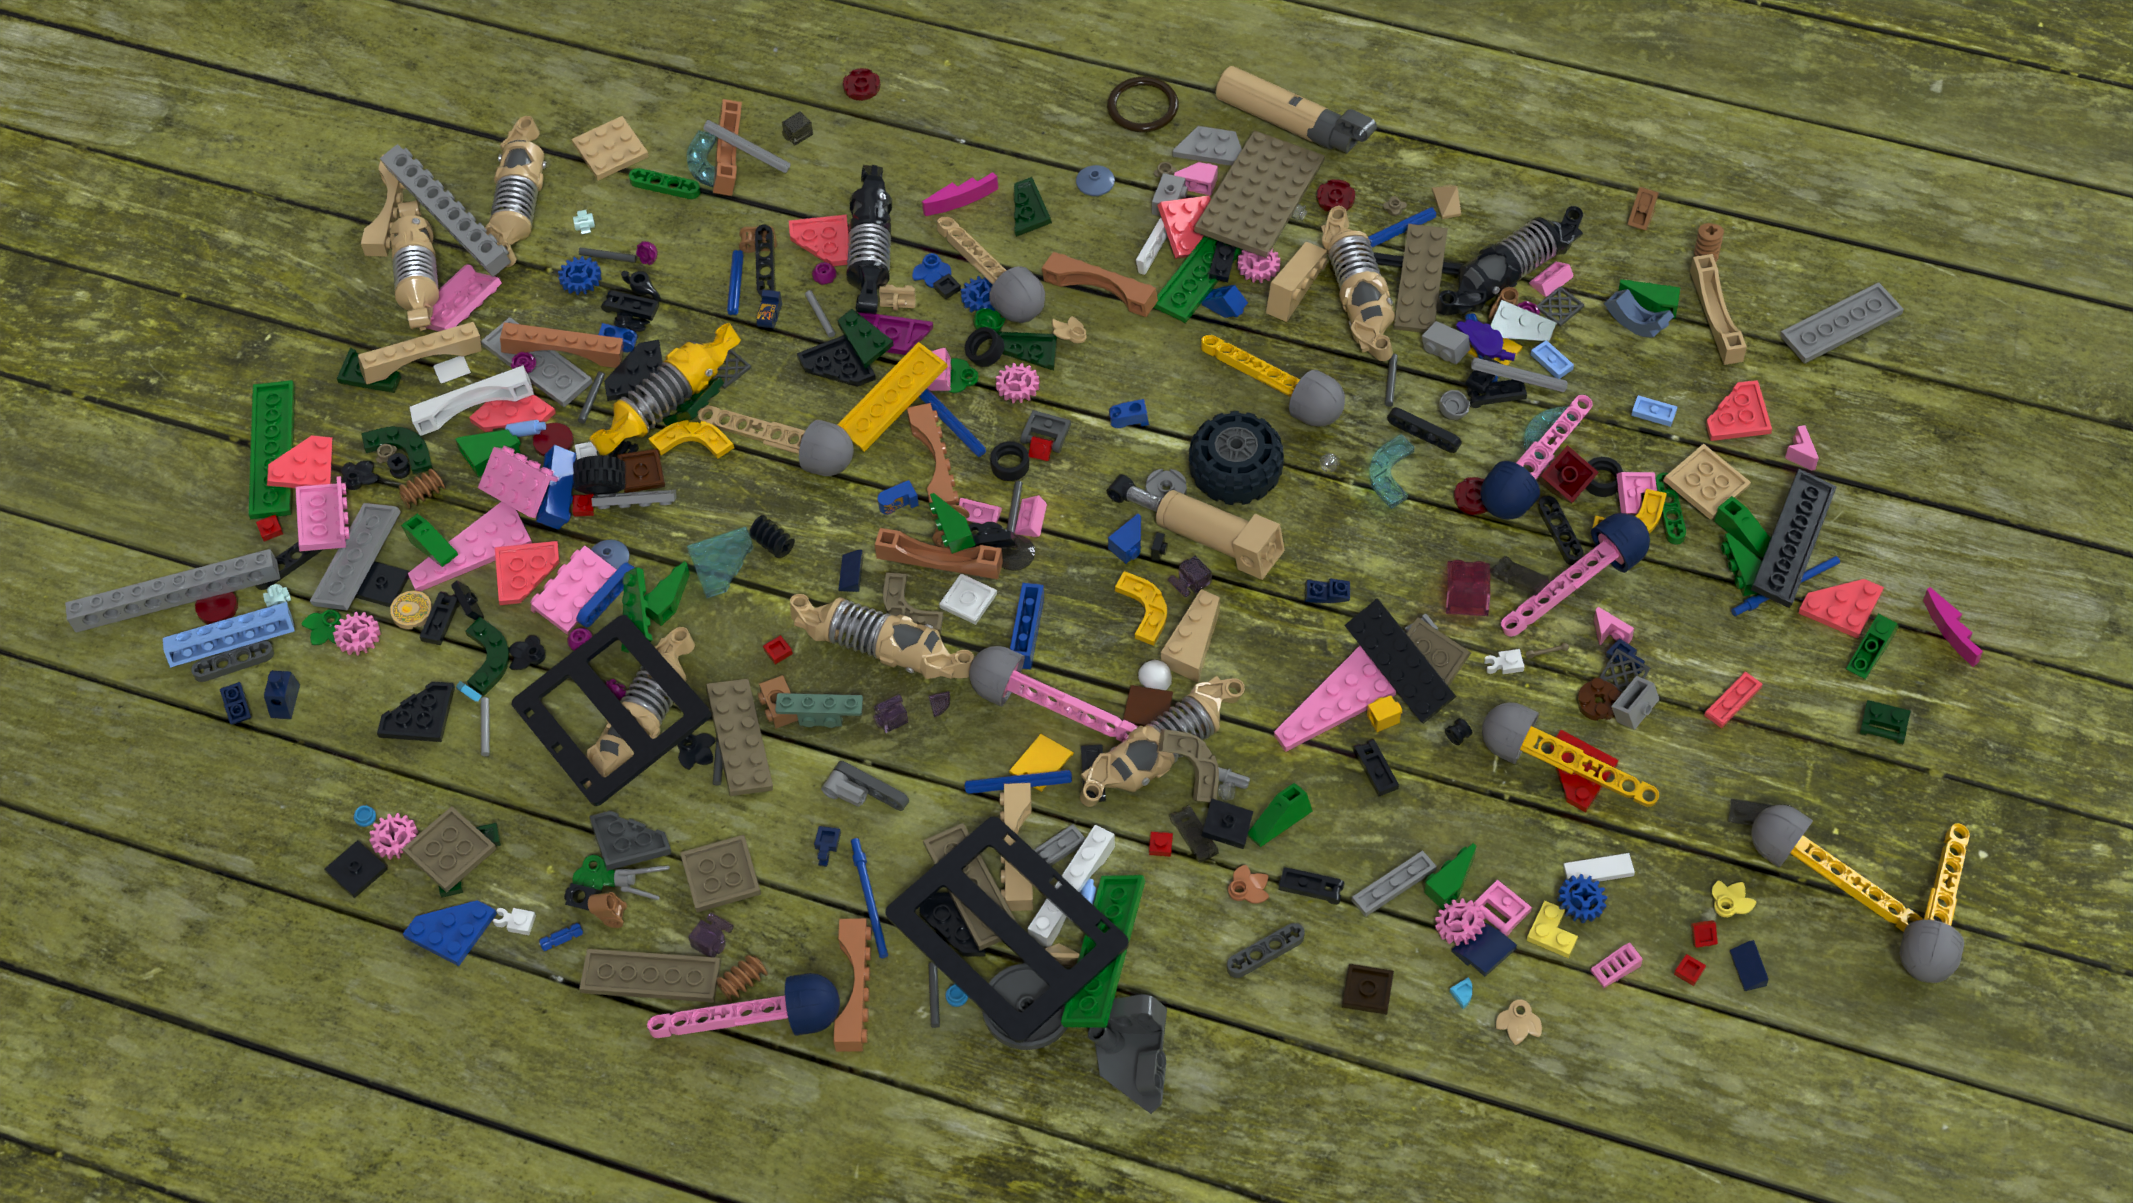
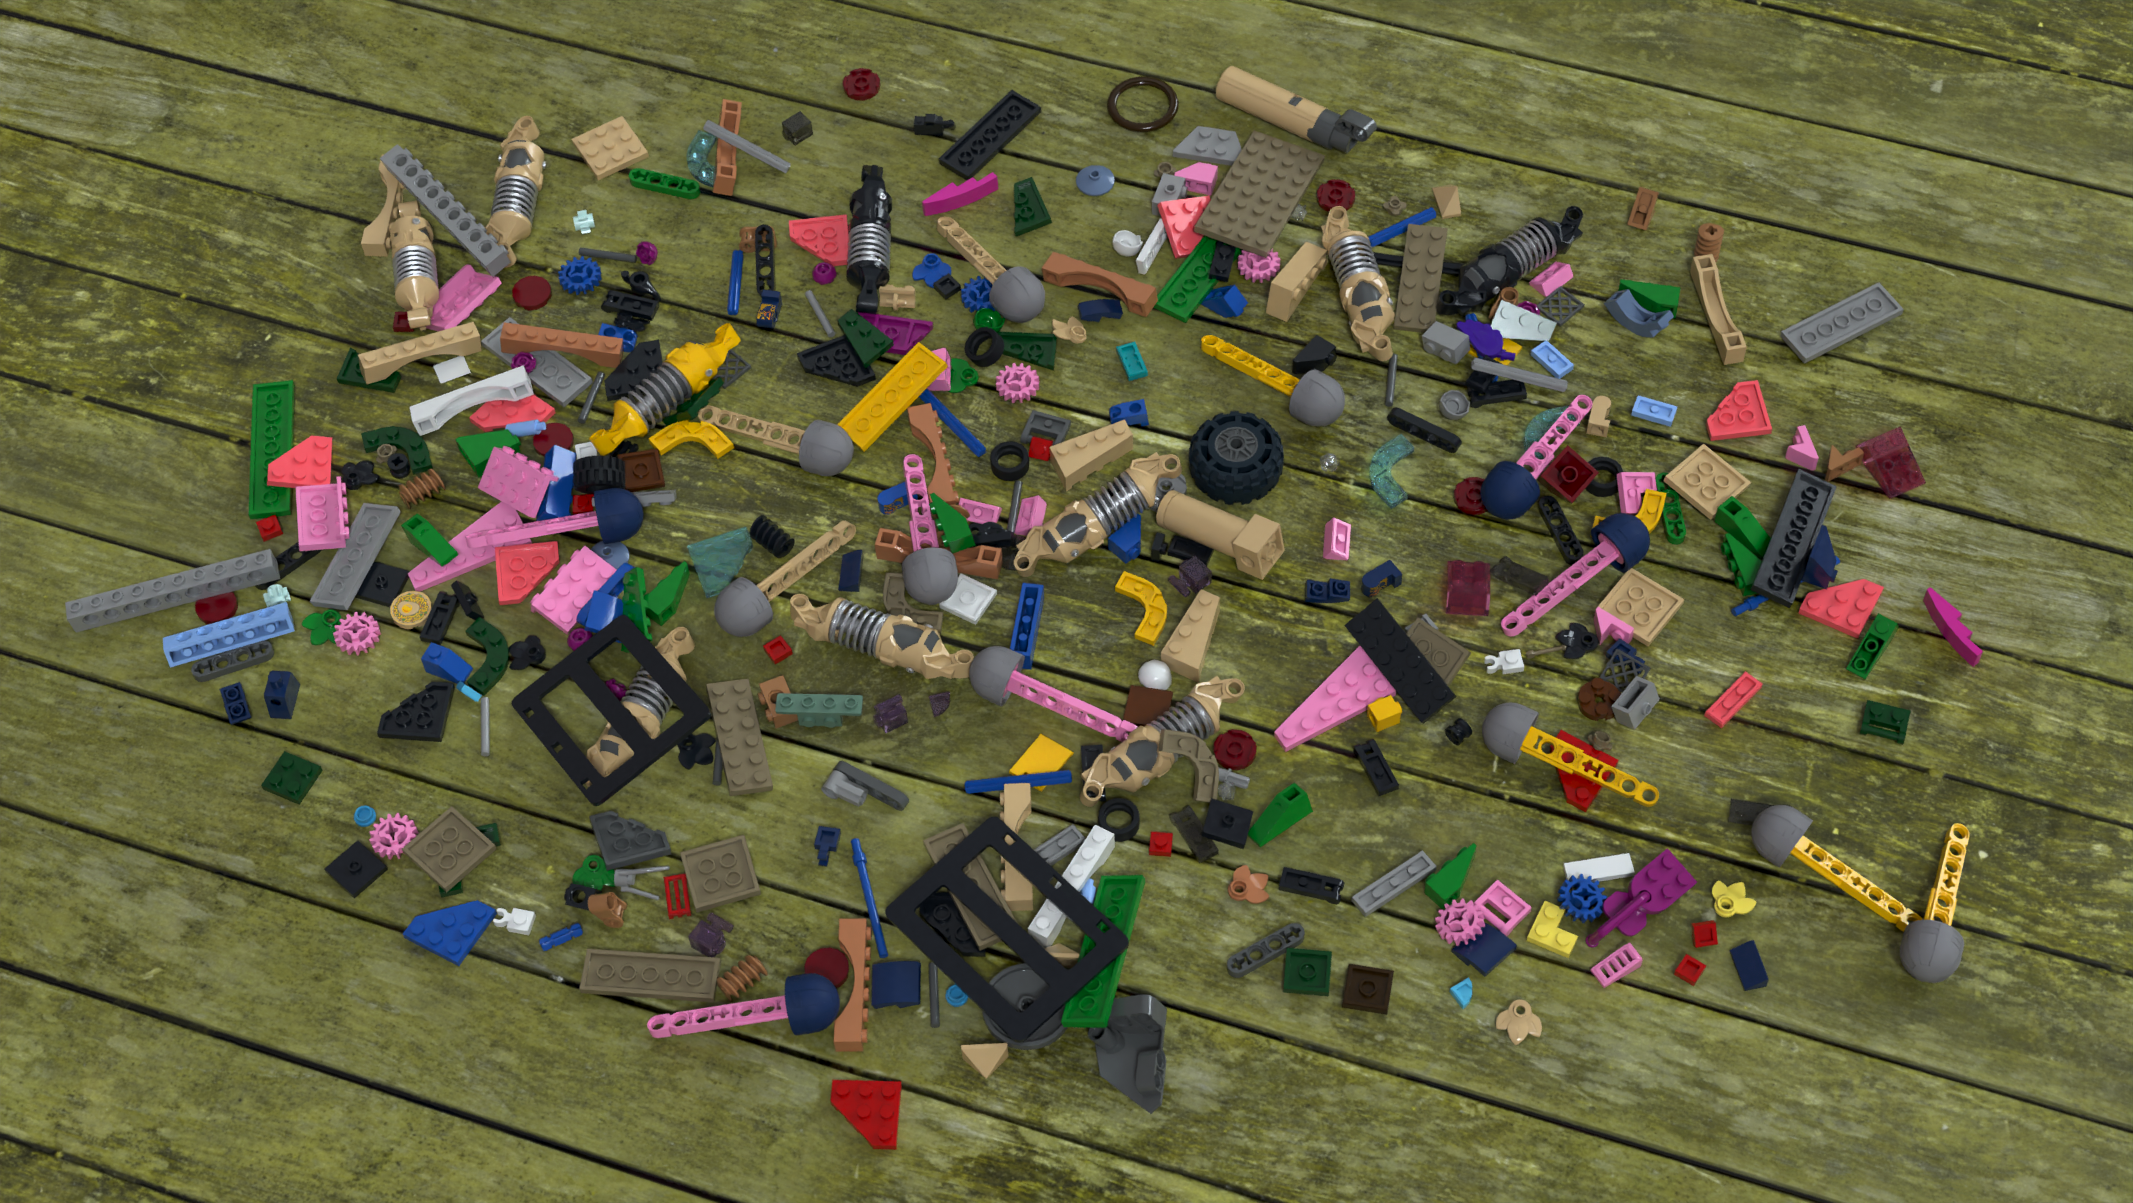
none -> dark green plate [261,751,323,805]
none -> dark red plate [393,311,414,332]
none -> blue slope [421,642,473,684]
none -> piece [466,488,643,548]
none -> dark red tile [512,276,552,311]
none -> blue slope [584,590,623,643]
none -> red tile [664,873,691,919]
none -> piece [714,520,856,637]
none -> dark red tile [804,947,849,989]
none -> red plate [830,1080,902,1150]
none -> dark blue slope [871,961,921,1009]
none -> piece [902,454,958,605]
none -> black piece [914,114,956,136]
none -> black plate [939,90,1041,180]
none -> tan slope [961,1043,1009,1079]
none -> piece [1014,452,1182,577]
none -> tan wedge [1049,420,1133,492]
none -> dark blue slope [1078,299,1123,322]
none -> black tyre [1098,798,1140,842]
none -> white hair [1112,230,1143,257]
none -> teal plate [1116,342,1148,381]
none -> black plate [1168,535,1214,567]
none -> dark red tile [1213,729,1257,770]
none -> dark green plate [1283,948,1332,996]
none -> black slope [1292,335,1337,374]
none -> bright pink slope [1323,517,1351,560]
none -> dark blue leg [1361,560,1402,597]
none -> black plate [1555,623,1598,659]
none -> tan leg [1586,396,1611,438]
none -> magenta plate [1586,848,1698,948]
none -> dark tan plate [1587,731,1613,751]
none -> tan plate [1595,568,1684,647]
none -> dark blue slope [1802,525,1838,589]
none -> medium nougat slope [1825,445,1864,482]
none -> clear pink slope [1855,426,1926,499]

